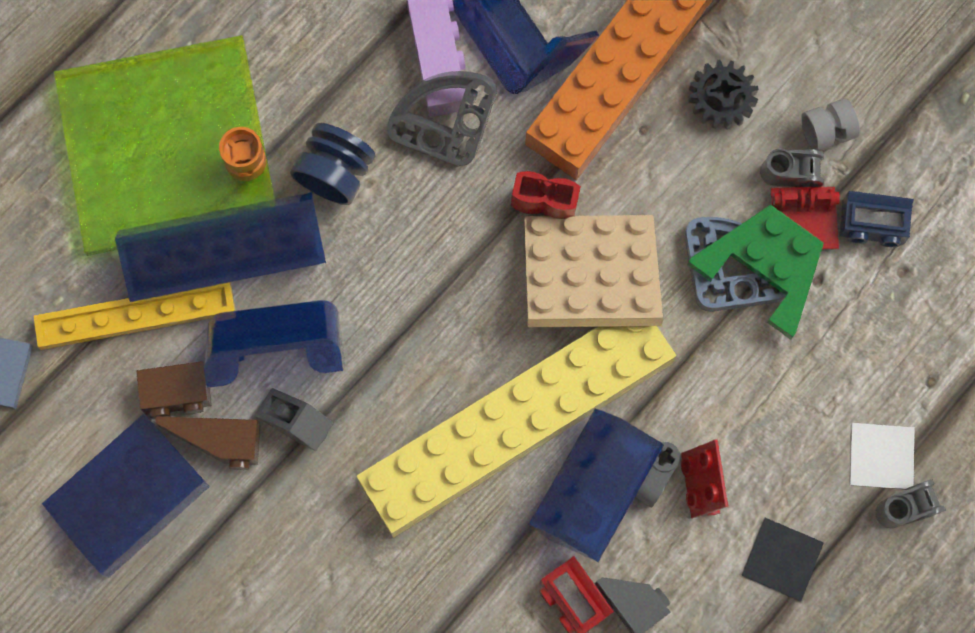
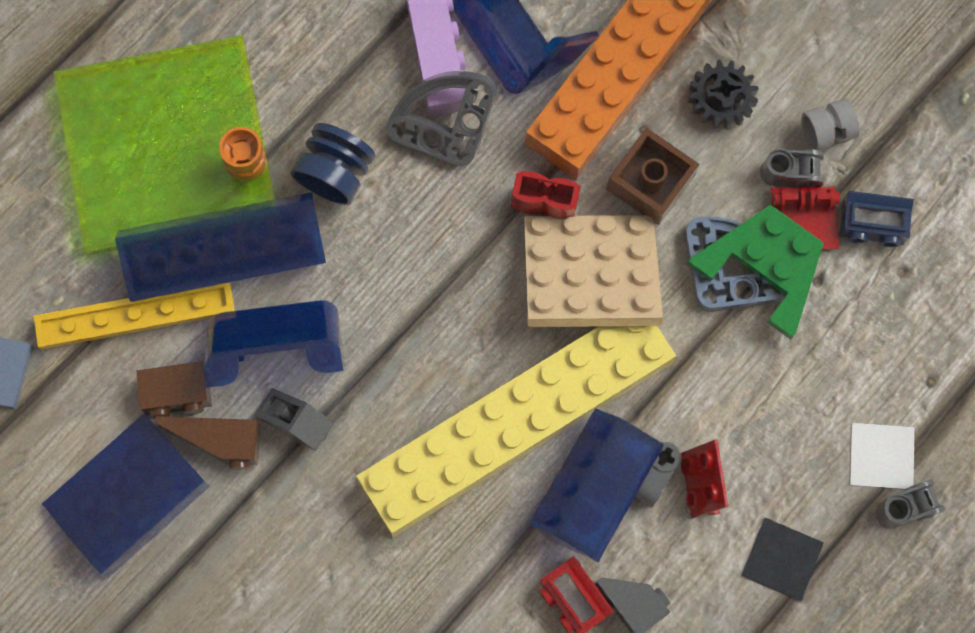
none -> reddish brown brick [606,128,700,225]

